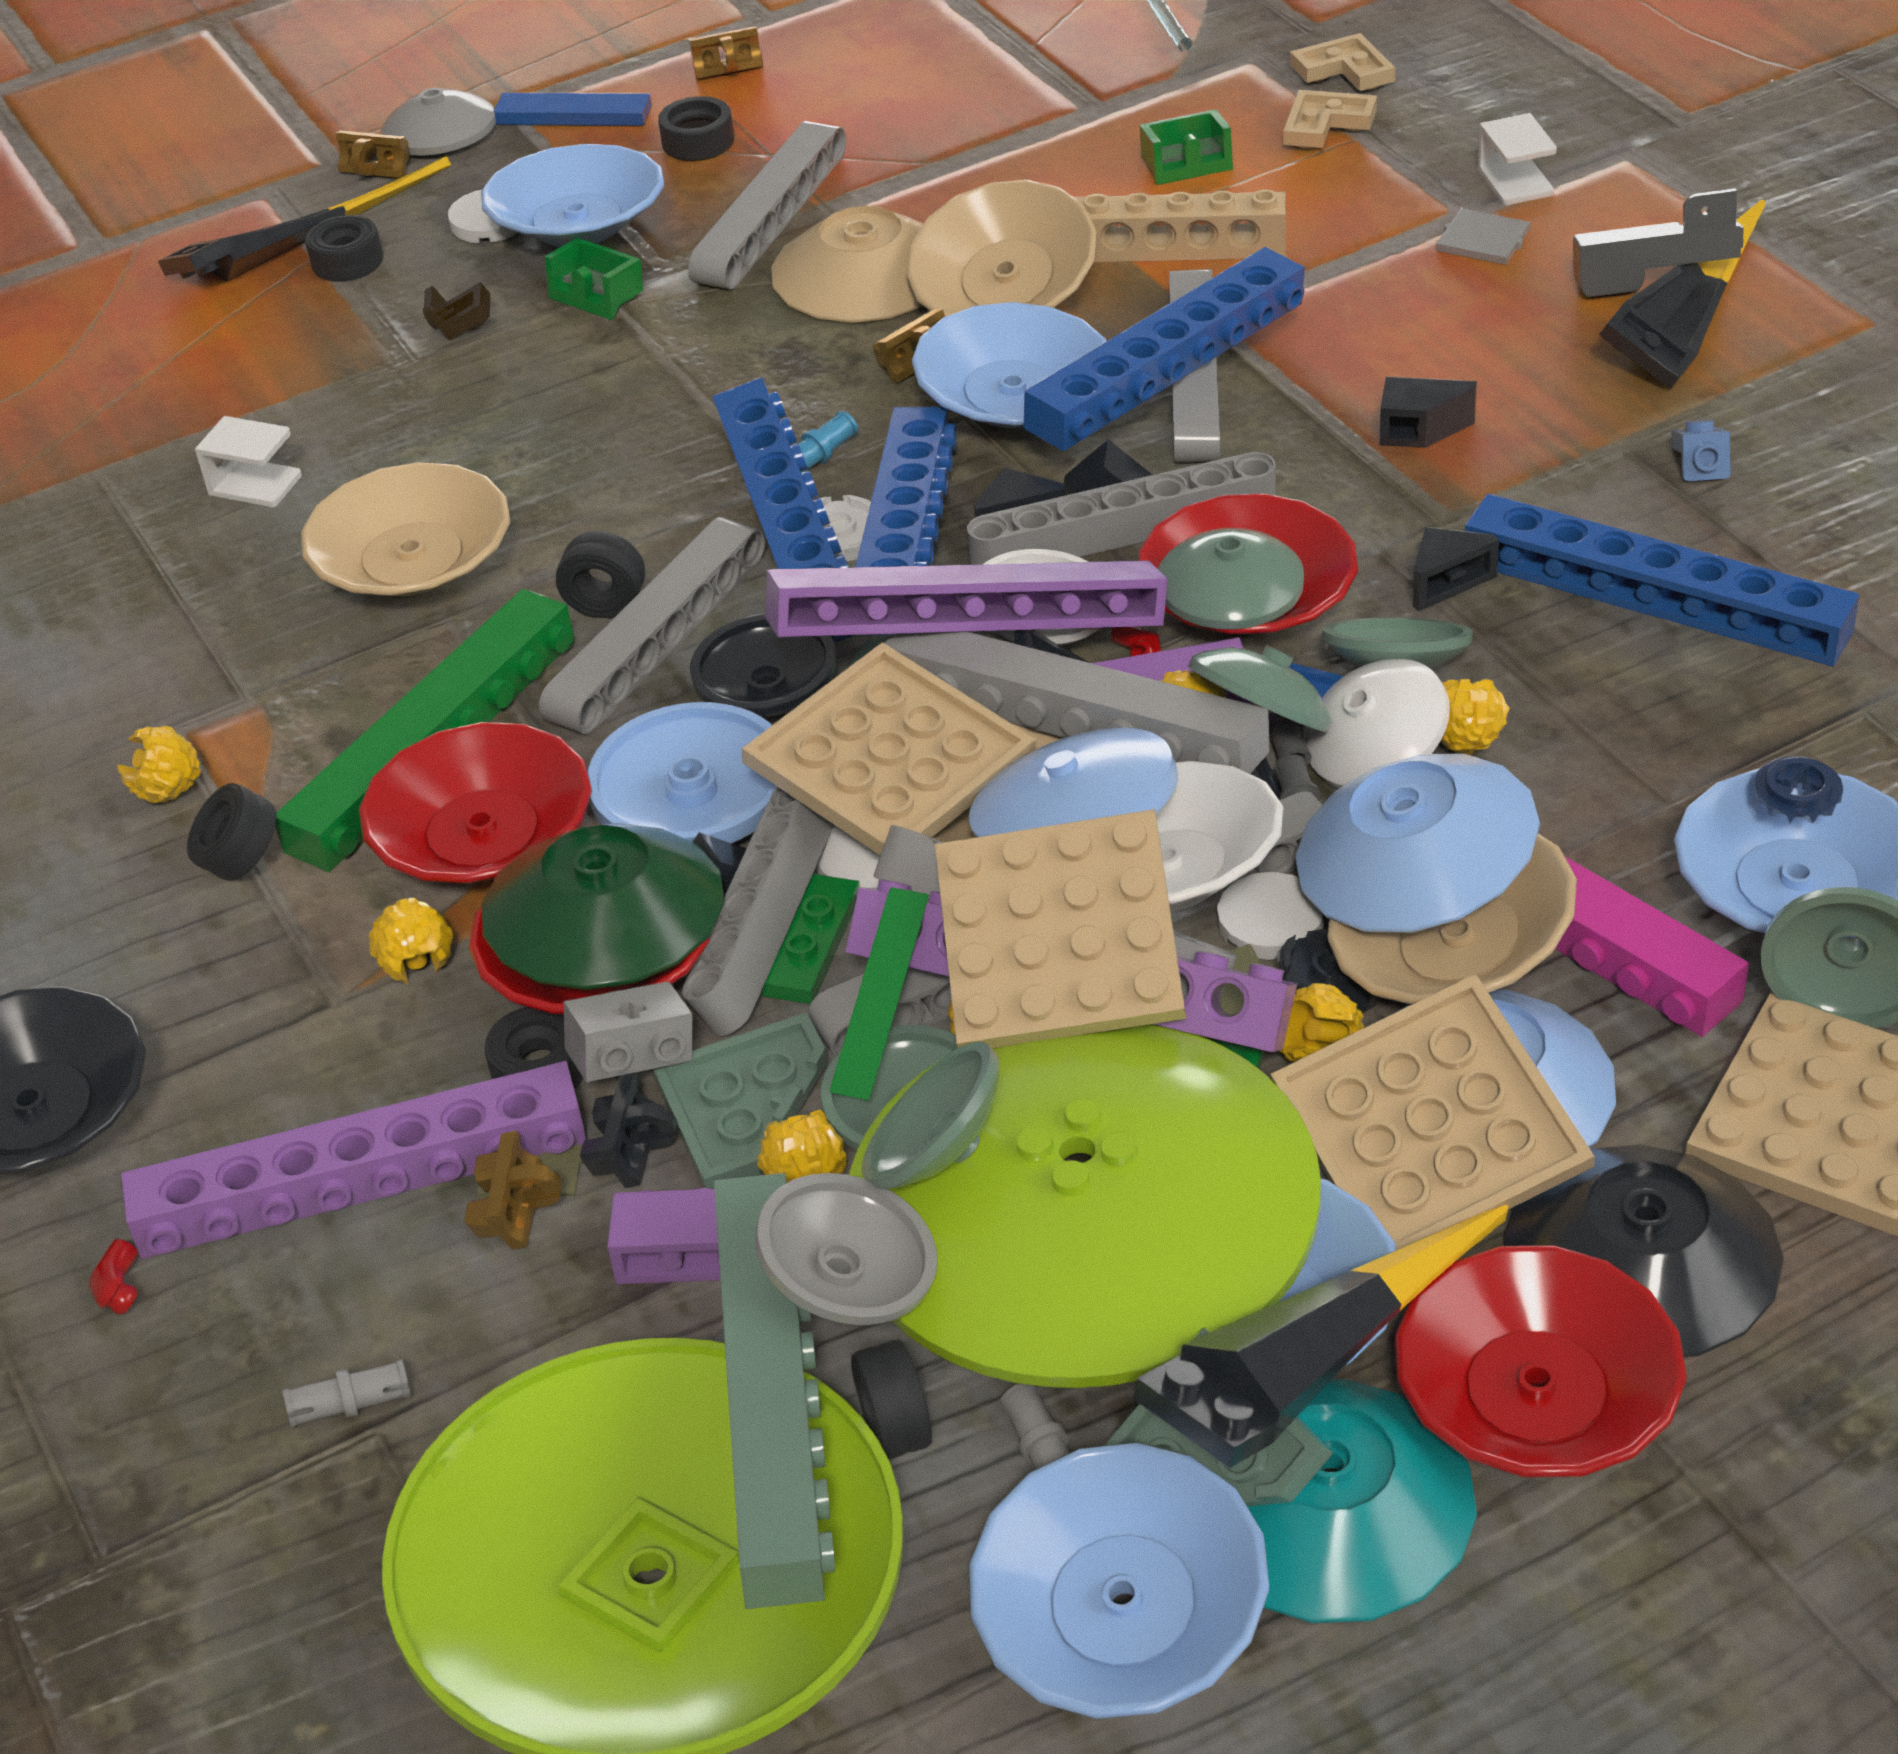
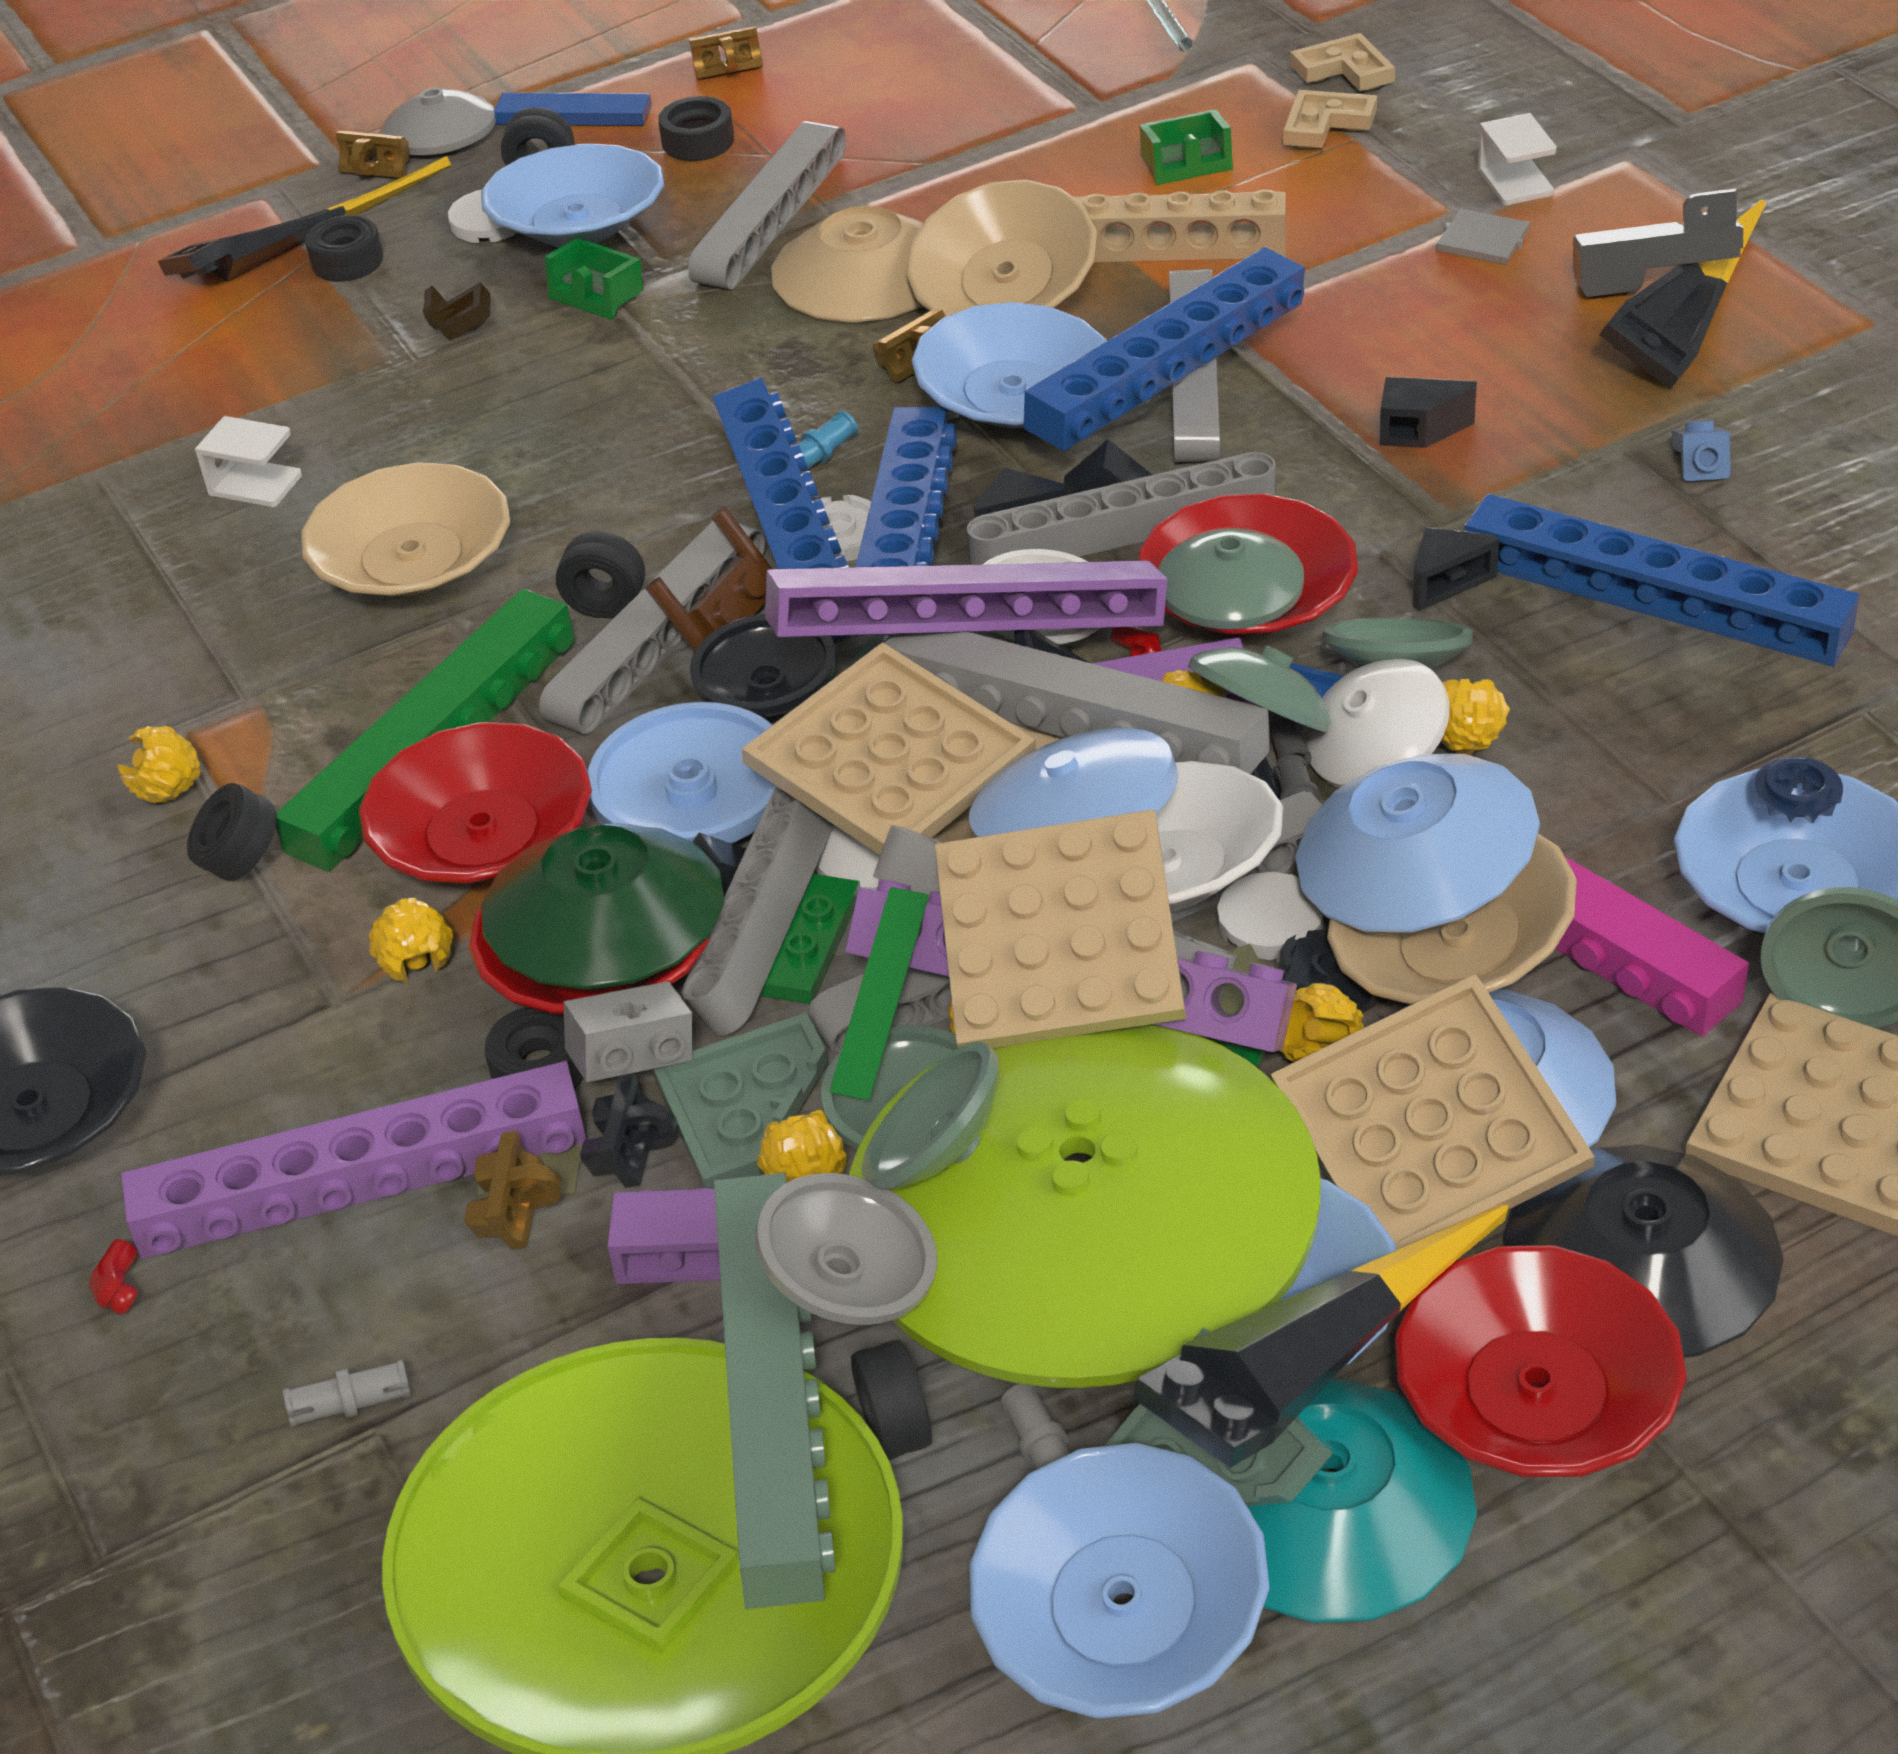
none -> black tyre [501,107,575,166]
none -> reddish brown plate [645,506,773,652]

